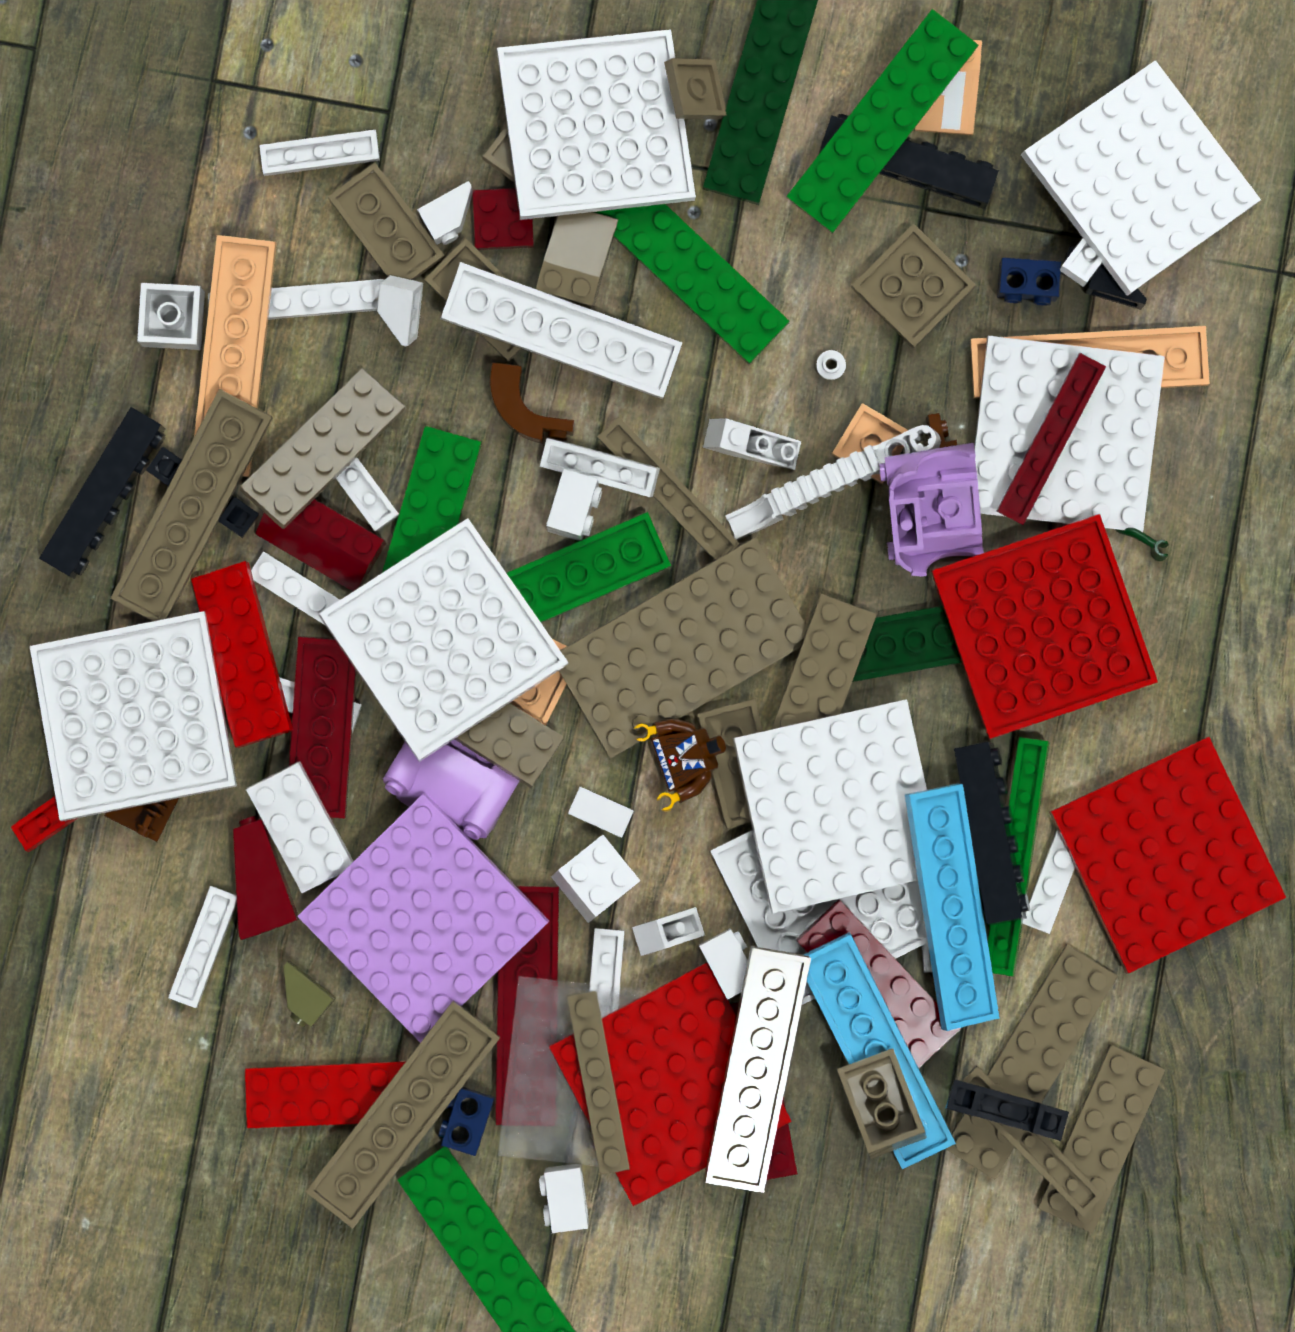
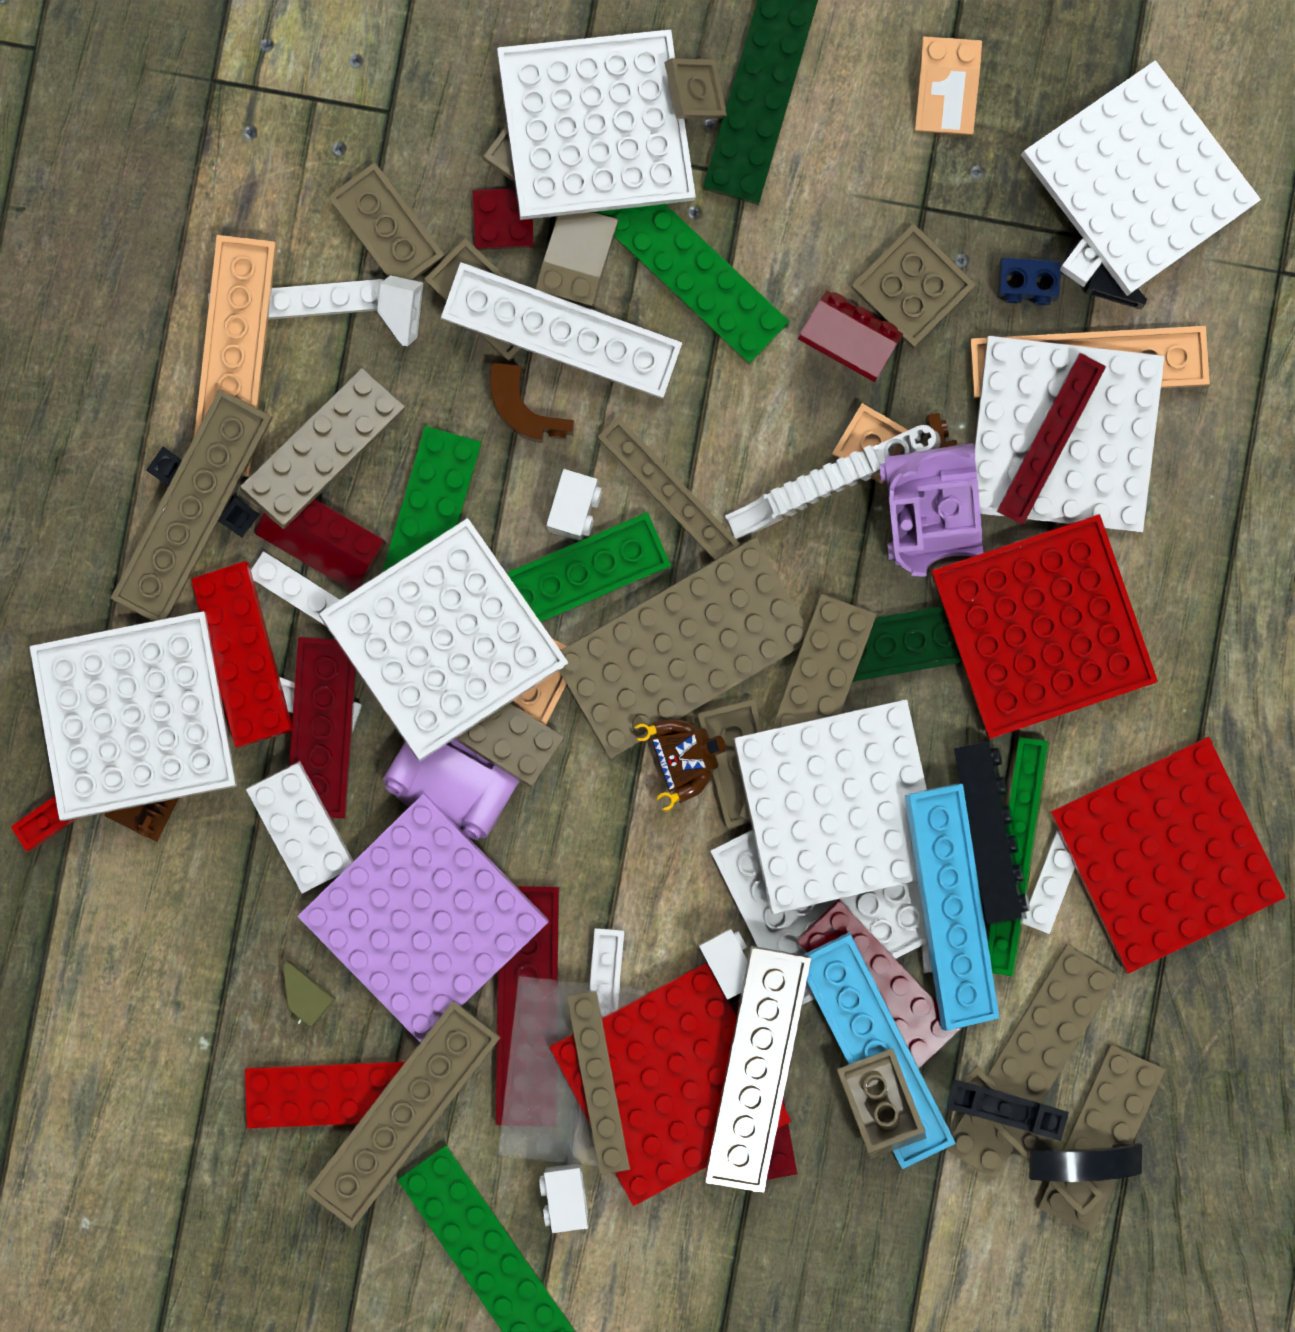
black brick [39,407,166,579] -> none
white brick [137,283,205,350] -> none
white plate [168,886,237,1008] -> none
dark red slope [233,816,300,940] -> none
white plate [259,130,380,176] -> none
white plate [336,458,399,532] -> none
white slope [417,181,473,245] -> none
dark blue brick [438,1087,495,1156] -> none
white plate [540,437,660,497] -> none
white brick [551,835,640,923] -> none
white tile [568,787,634,838] -> none
white slope [632,907,705,956] -> none
white slope [703,418,801,470] -> none
green plate [786,9,979,234] -> none
white plate [816,350,846,380] -> none
black brick [819,114,999,209] -> none
dark green piece [1115,528,1169,561] -> none
none -> slope [798,290,903,382]
none -> black slope [1029,1143,1142,1182]

